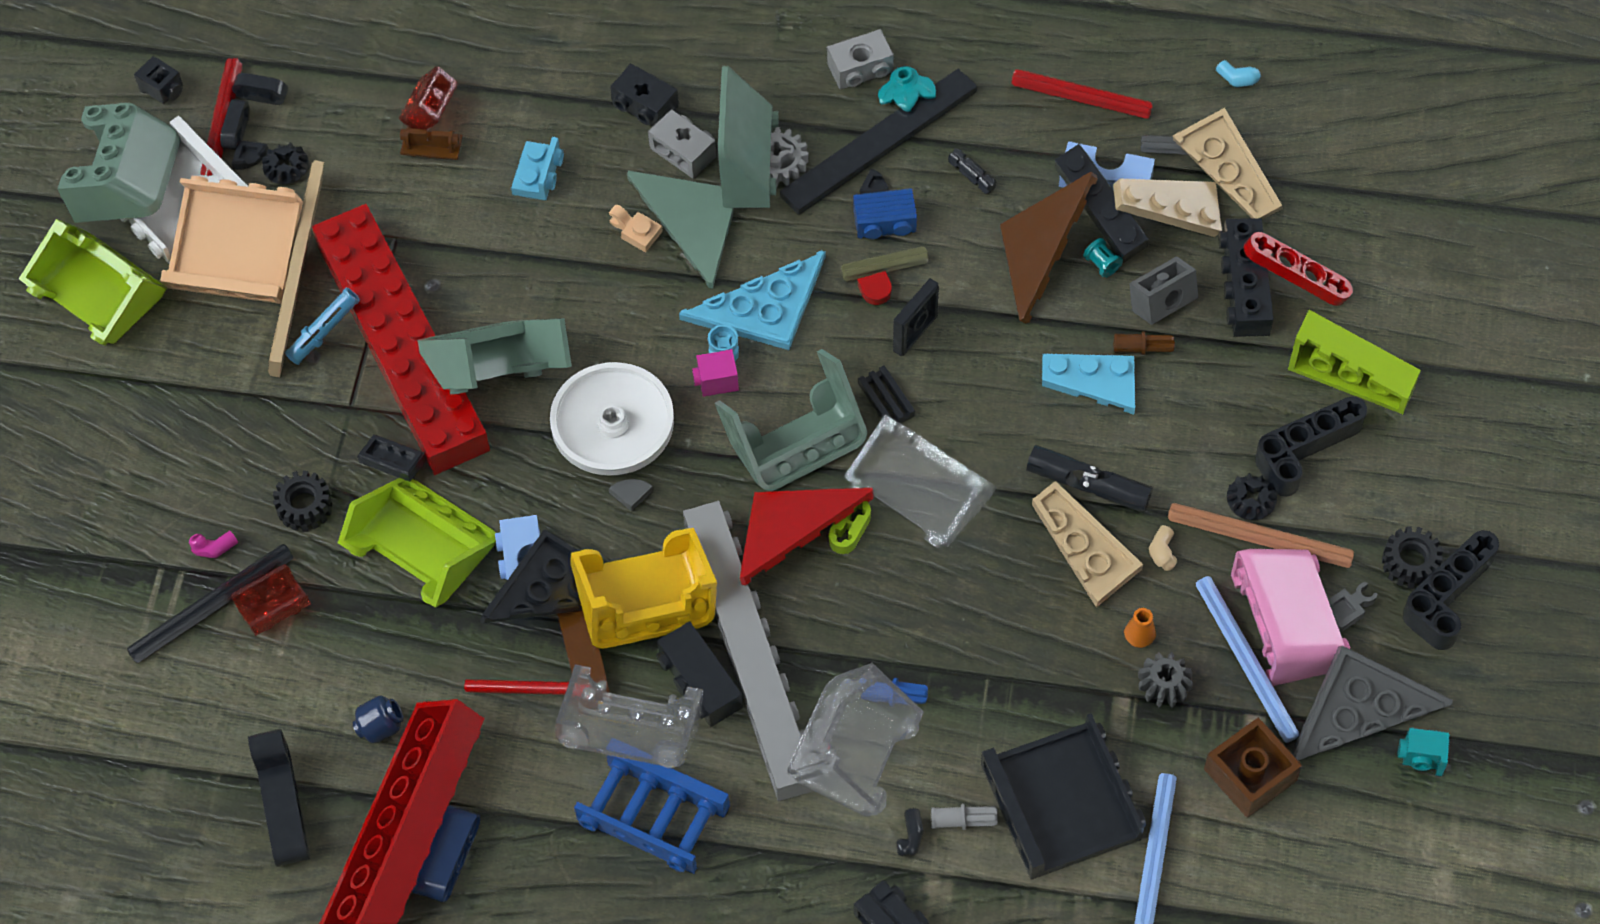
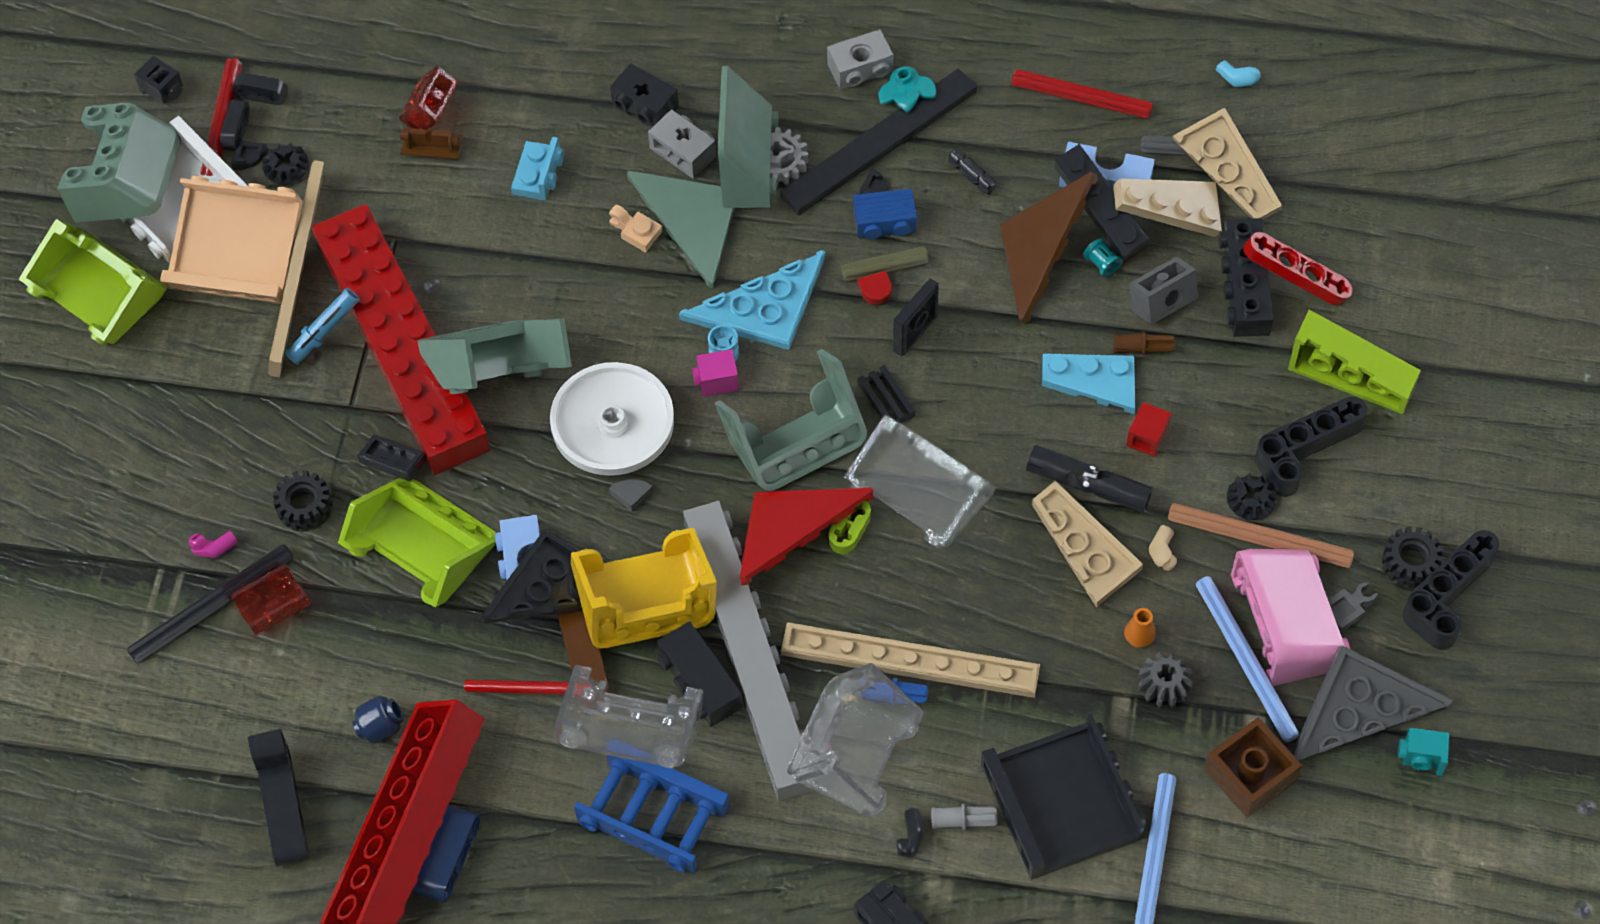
none -> tan tile [781,622,1040,698]
none -> red panel [1126,402,1172,457]

